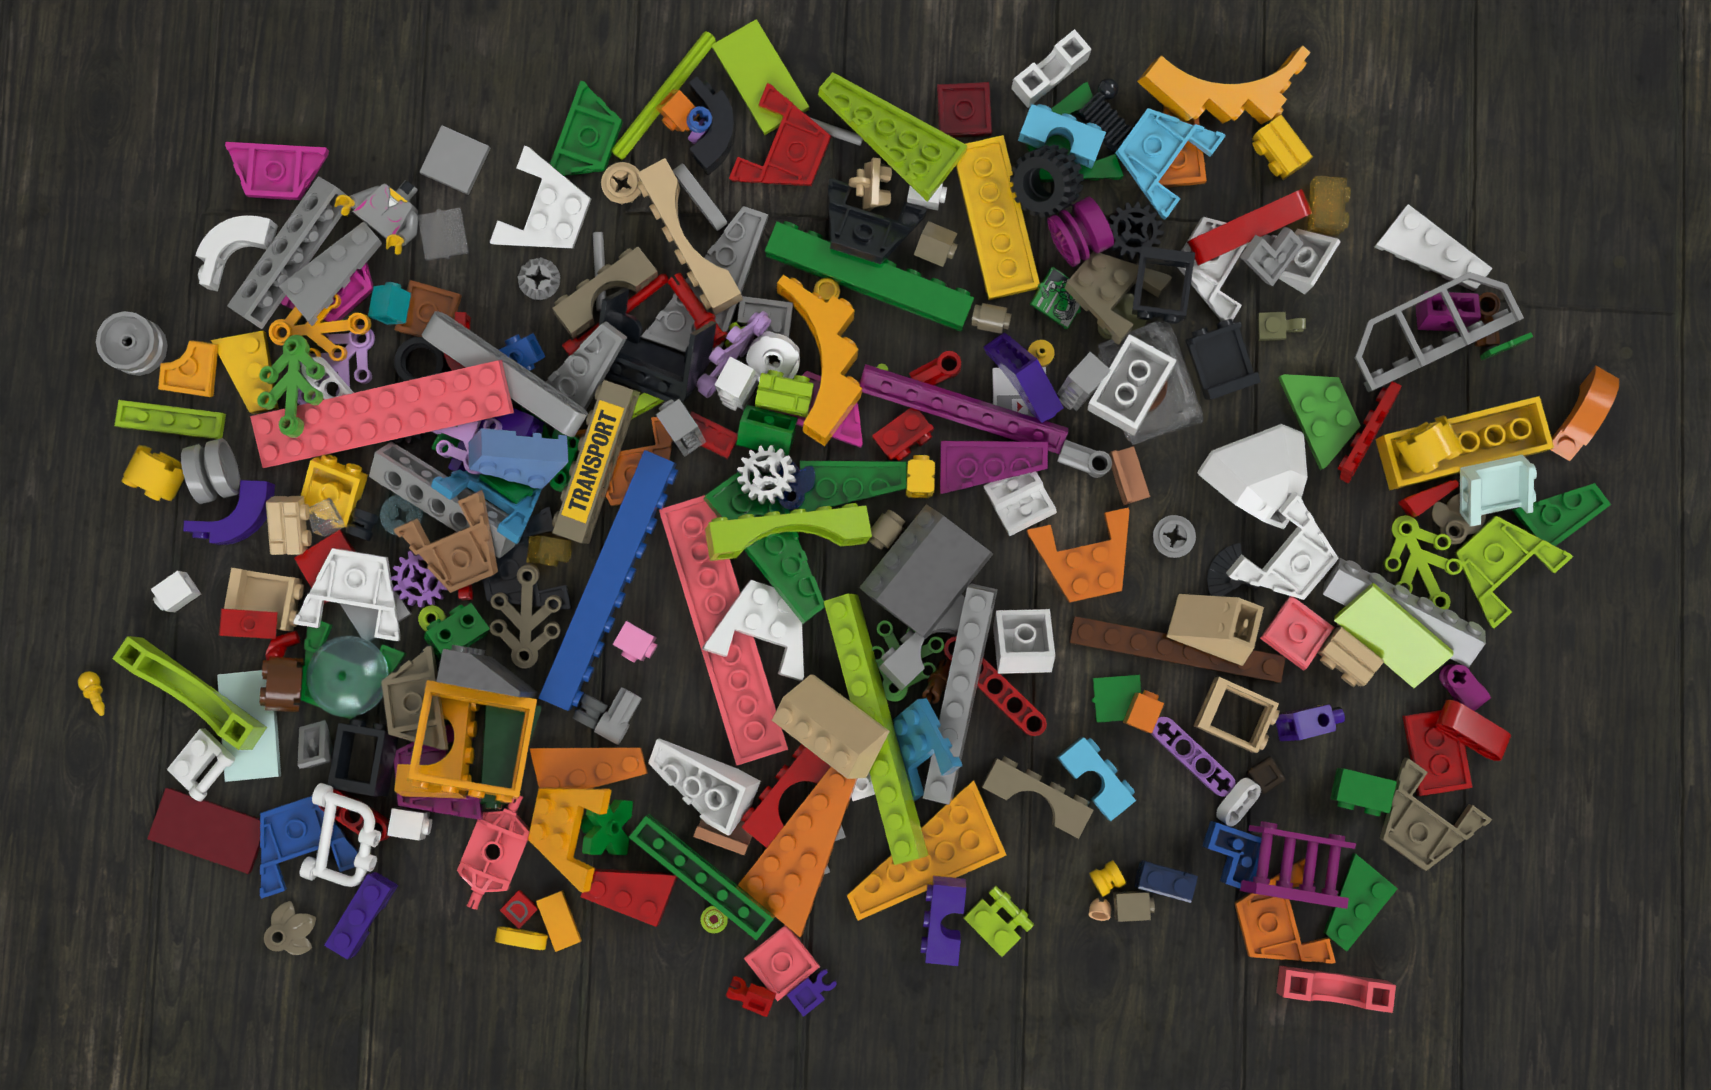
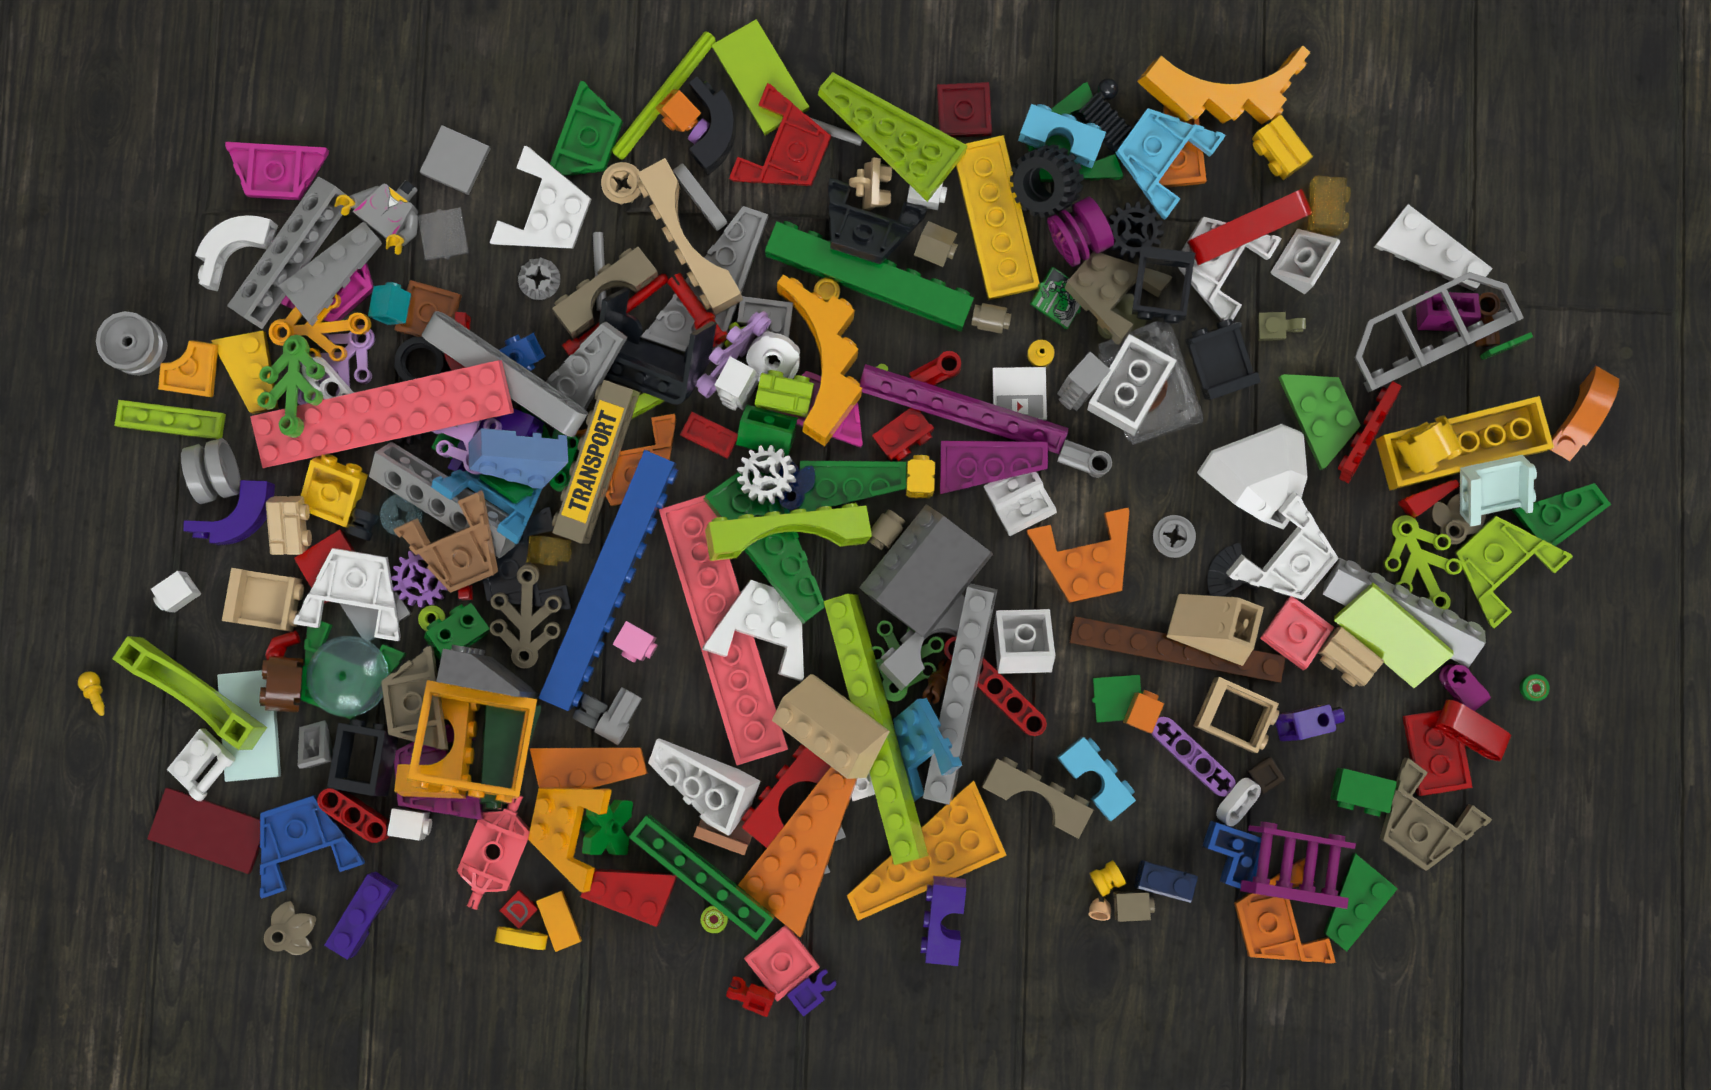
yellow brick [122,445,184,501] -> none
red plate [219,608,278,639] -> none
white bar [300,783,381,887] -> none
clear slope [309,498,345,536] -> none
light grey brick [656,399,706,457] -> none
blue bush [686,106,712,133] -> none
lime plate [963,885,1034,957] -> none
dark purple arch [983,332,1064,423] -> none
white arch [1011,29,1091,108] -> none
nougat panel [1109,446,1150,505] -> none
light grey plate [1240,227,1304,286] -> none
coral arch [1276,966,1396,1013] -> none
none -> green tile [1520,674,1550,701]

